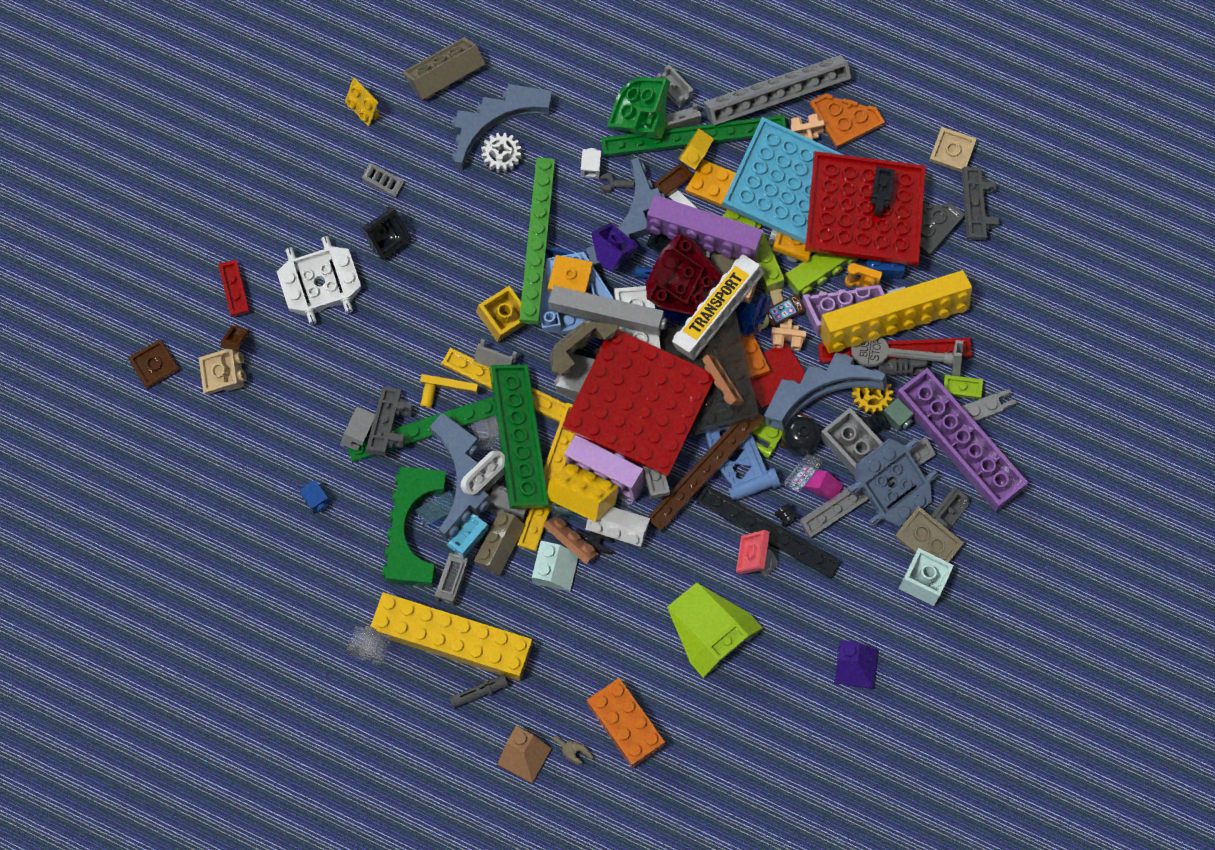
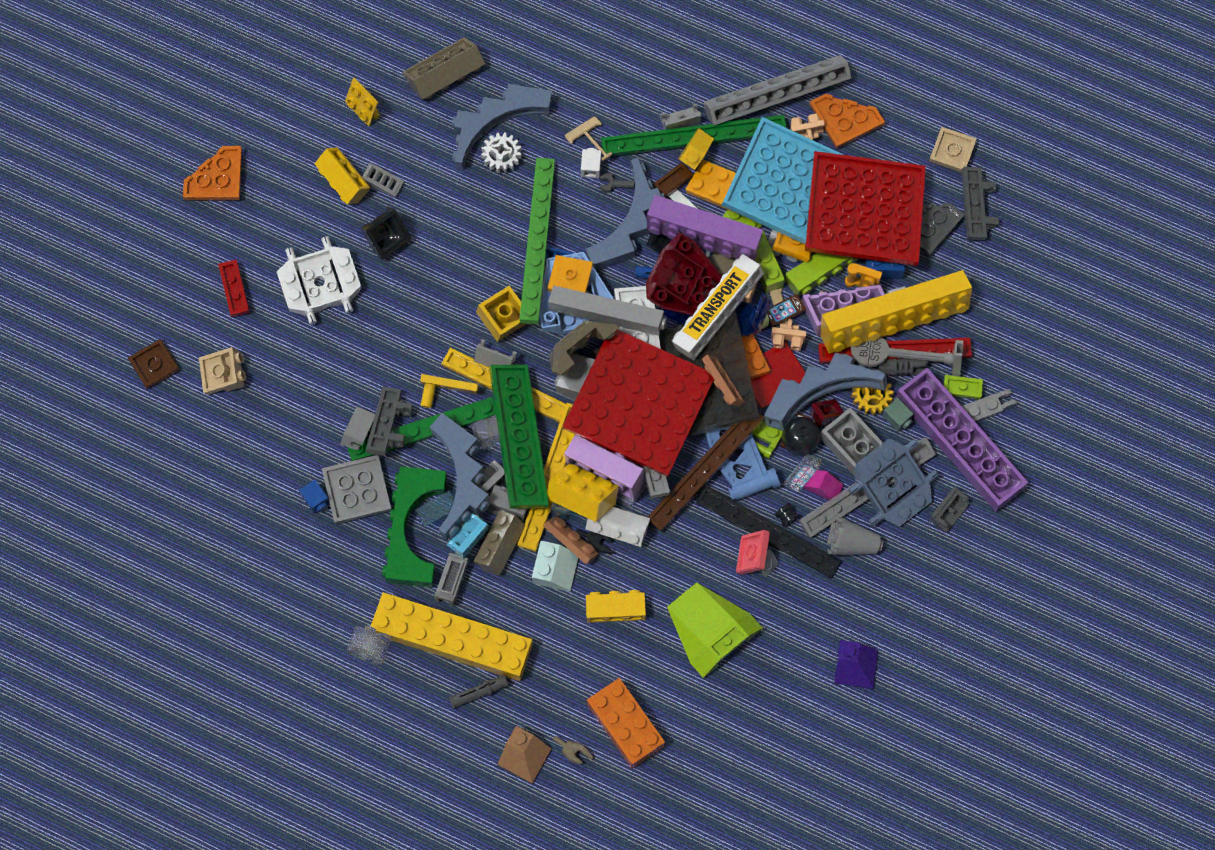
reddish brown tile [220,325,250,351] -> none
white plate [461,451,505,495] -> none
dark purple slope [591,223,639,272] -> none
green slope [607,77,671,139] -> none
light grey hinge [656,64,693,109] -> none
black wheel [863,411,887,434] -> none
black hinge [870,166,895,217] -> none
dark tan plate [894,506,964,563] -> none
light aqua slope [898,548,954,606] -> none
none -> orange plate [183,146,242,200]
none -> yellow brick [314,147,370,205]
none -> light grey plate [322,455,391,524]
none -> tan piece [565,116,612,161]
none -> yellow brick [586,590,646,623]
none -> dark red slope [810,399,844,429]
none -> light grey cone [827,516,883,555]

